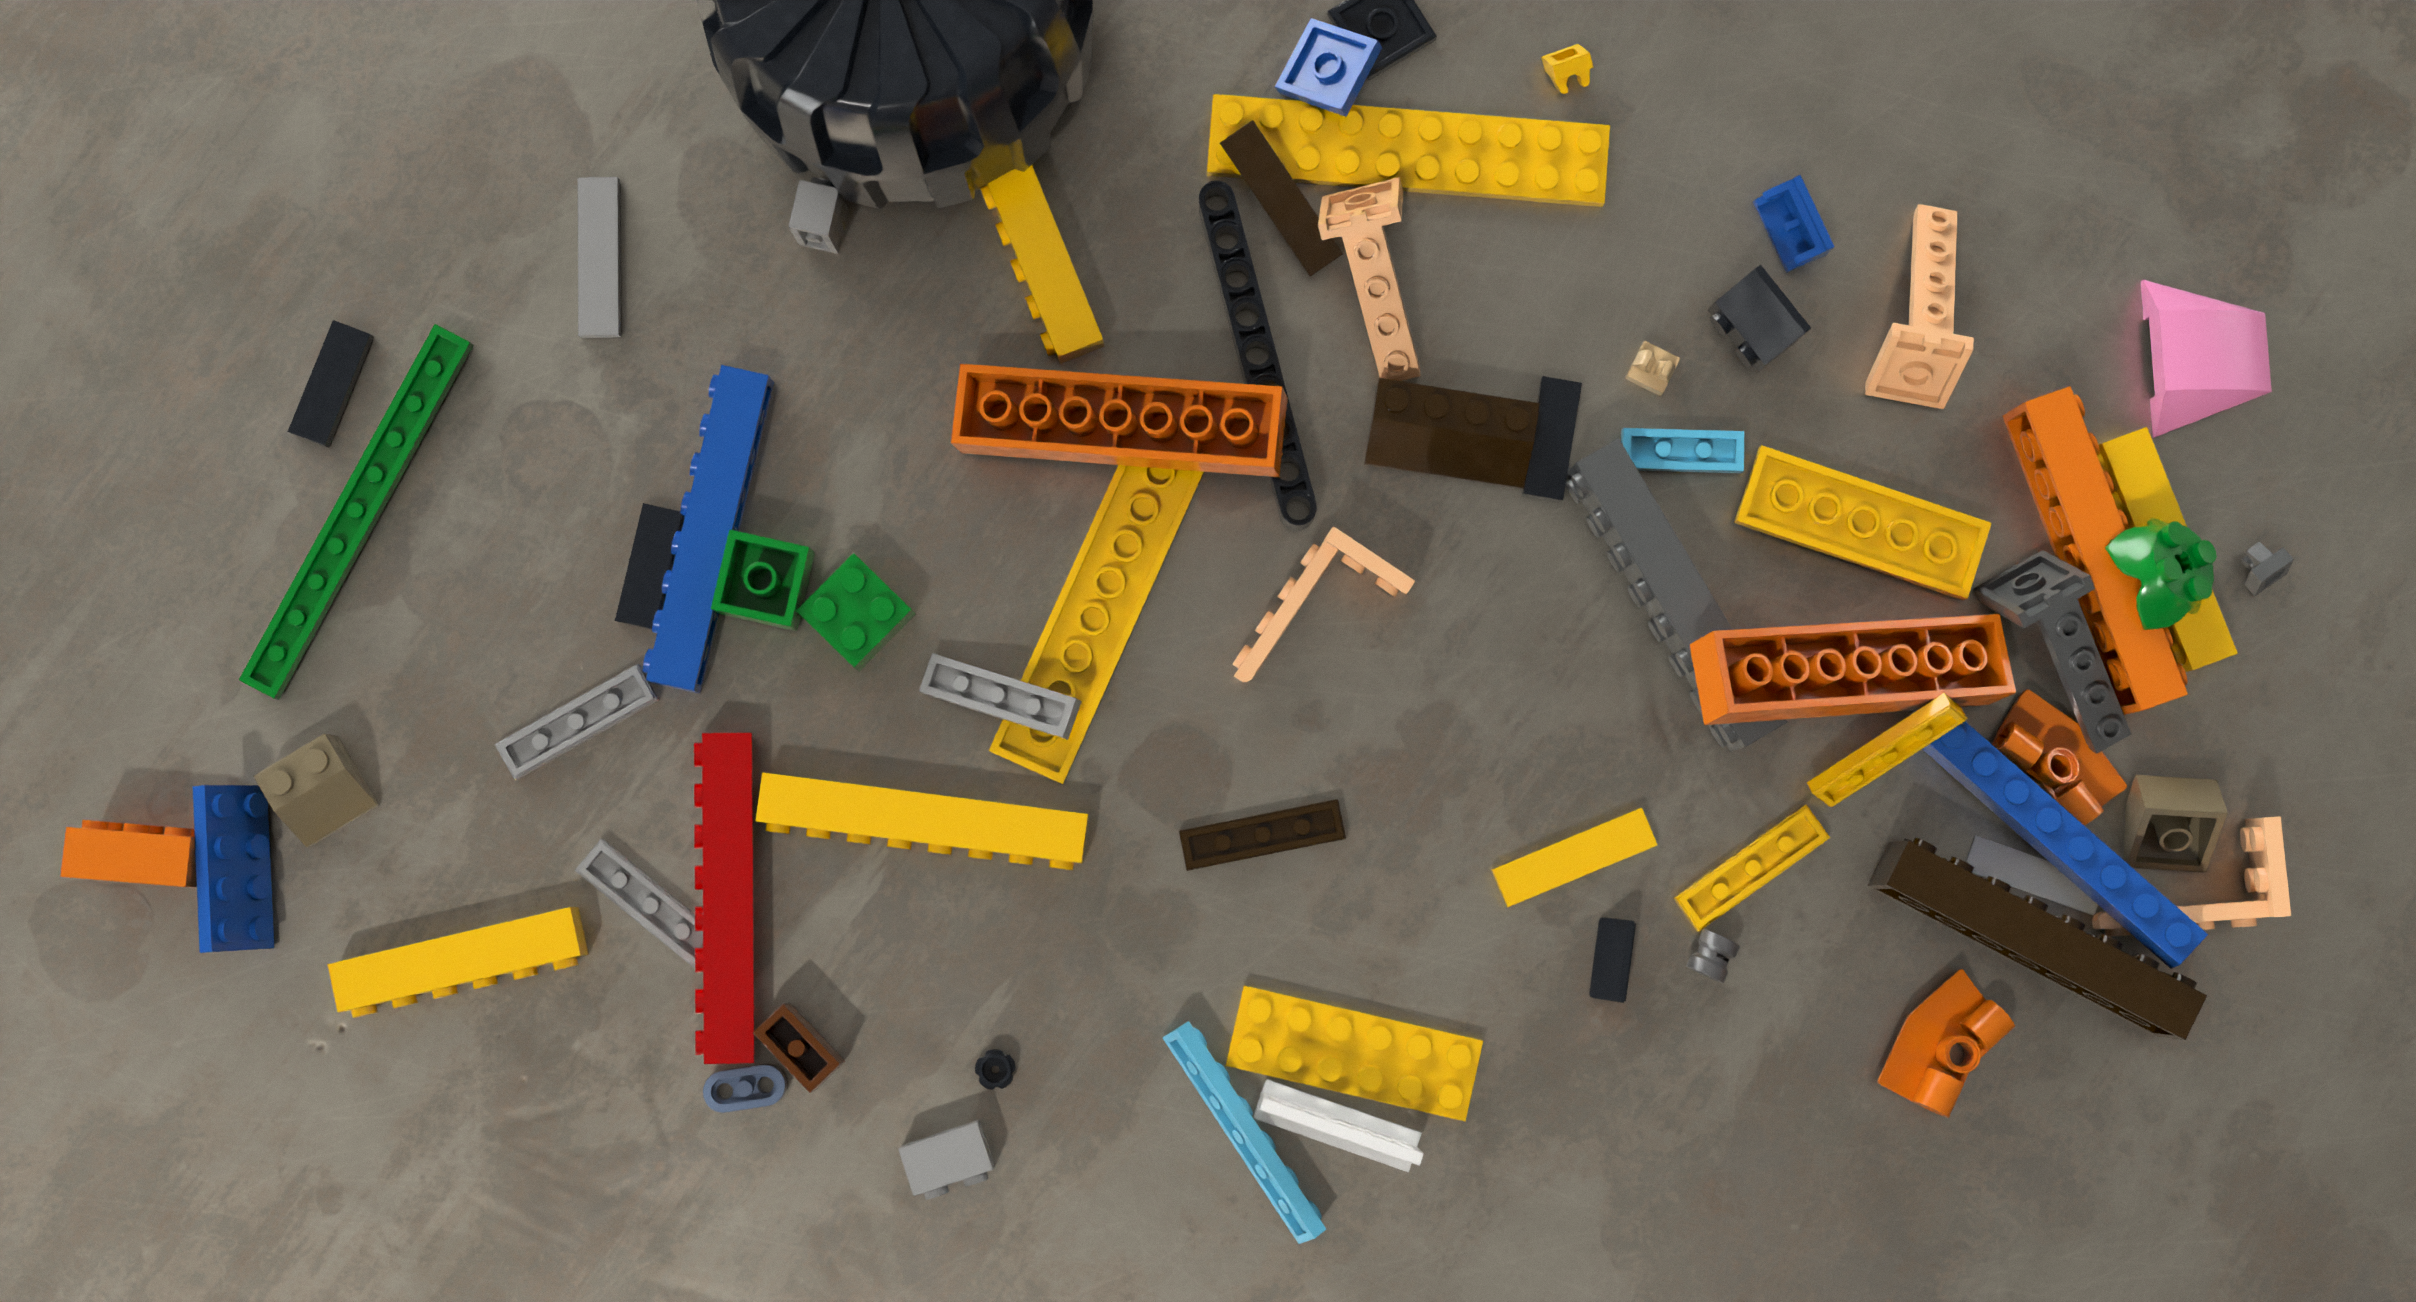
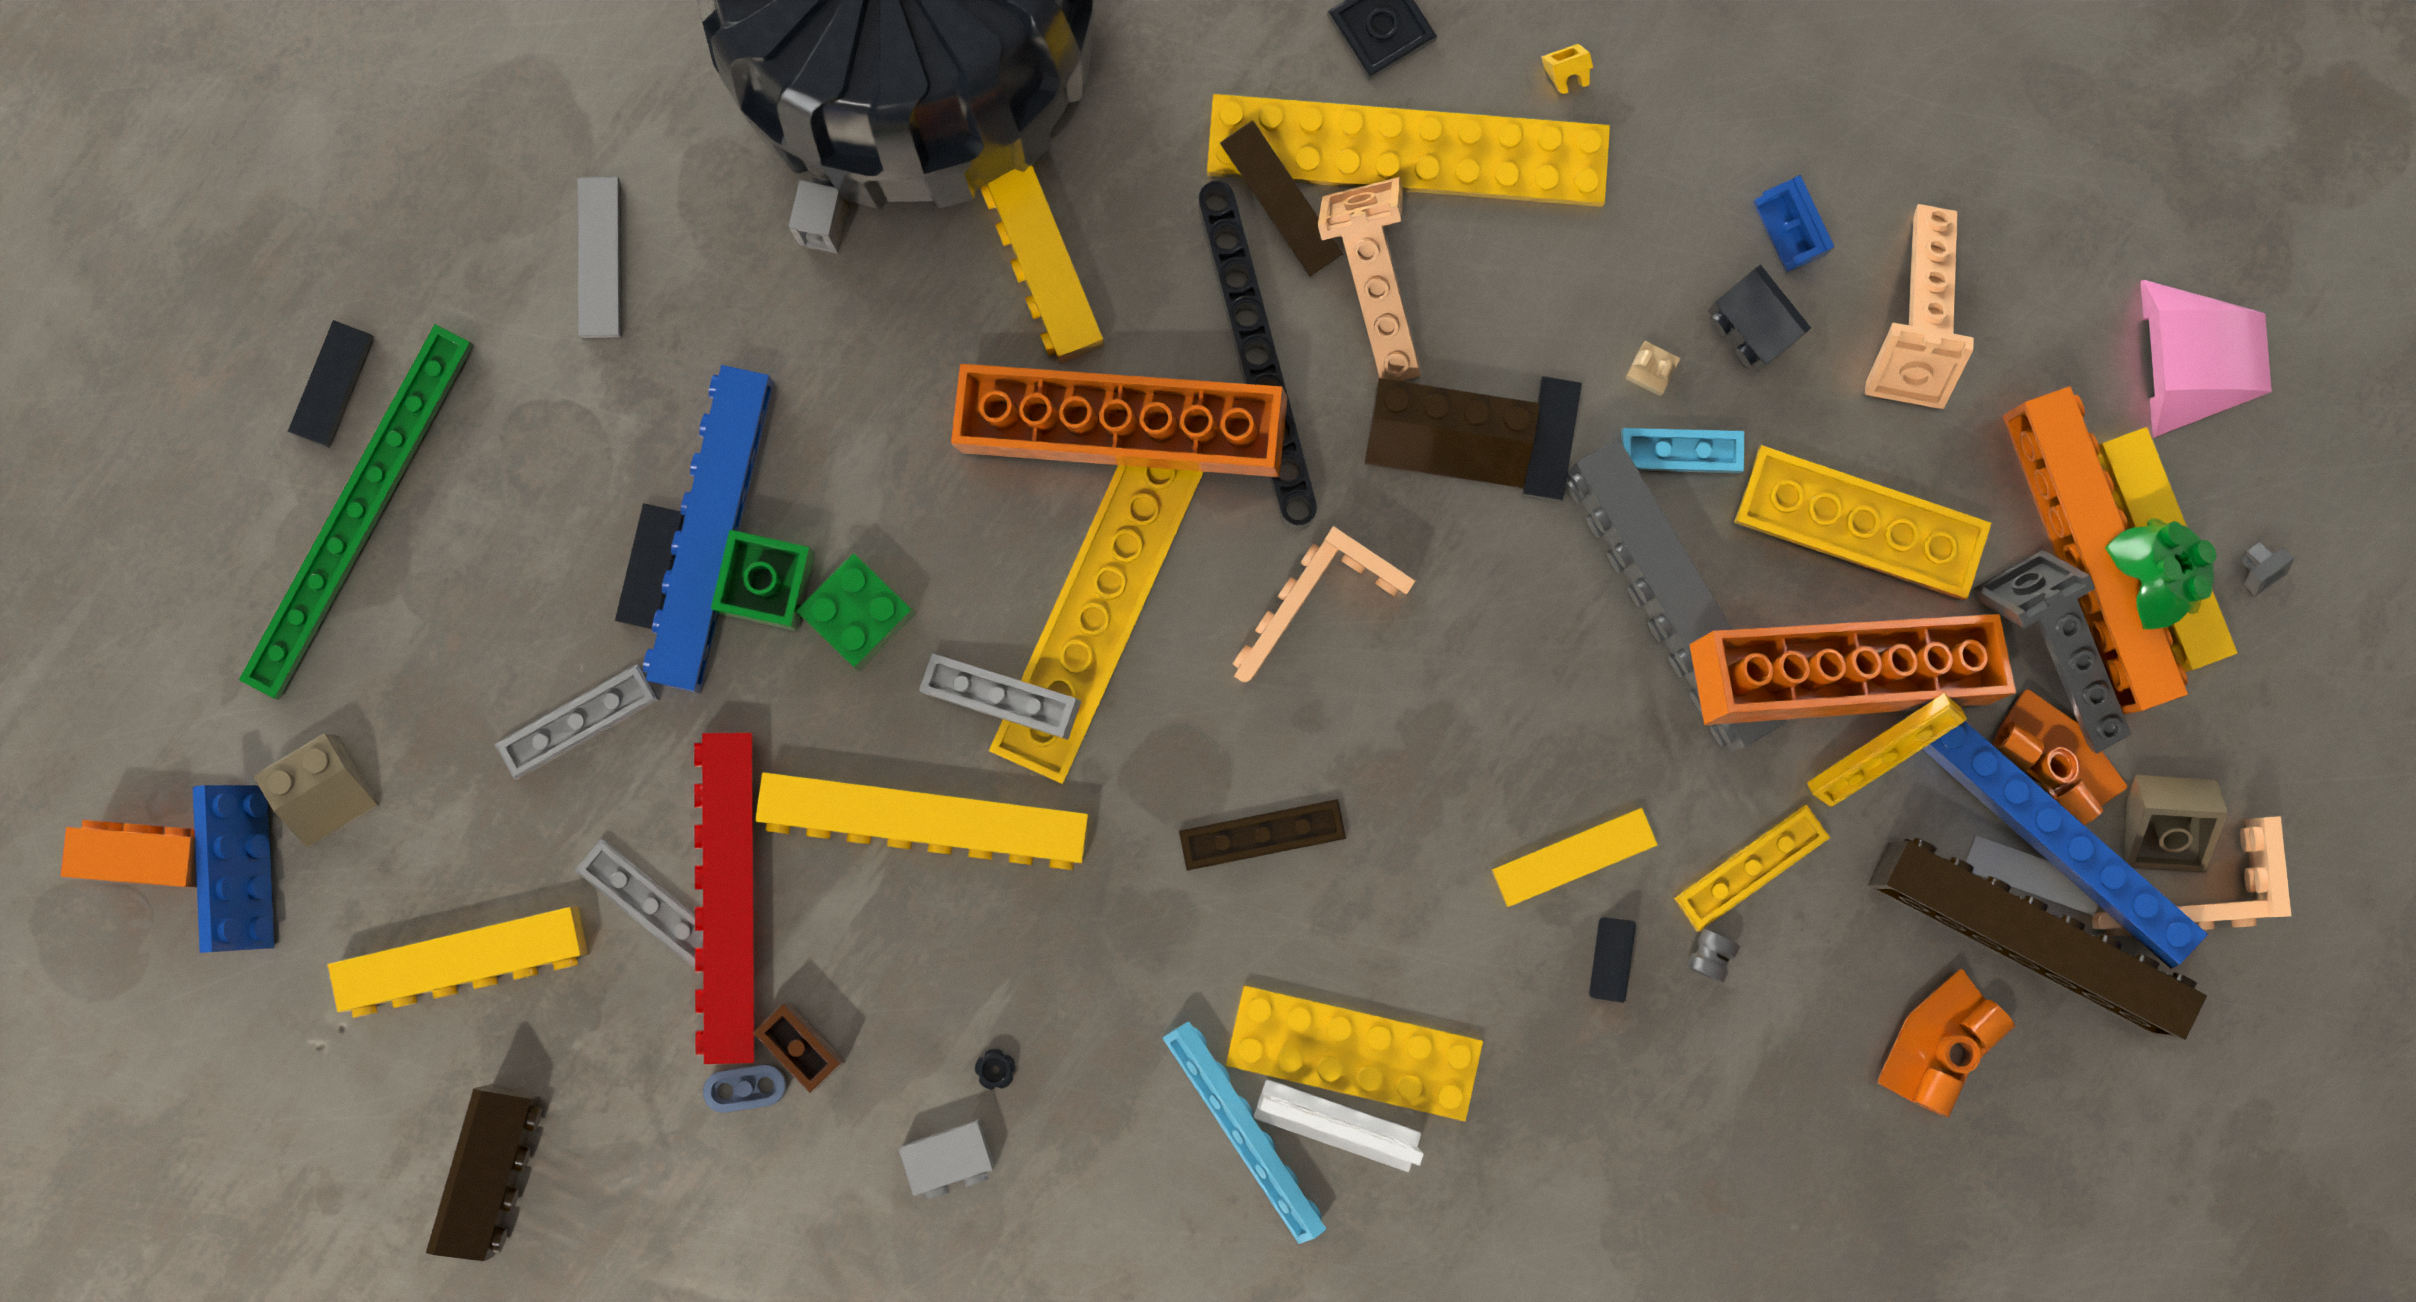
plate [1275,18,1382,117] -> none
none -> dark brown slope [426,1084,542,1261]

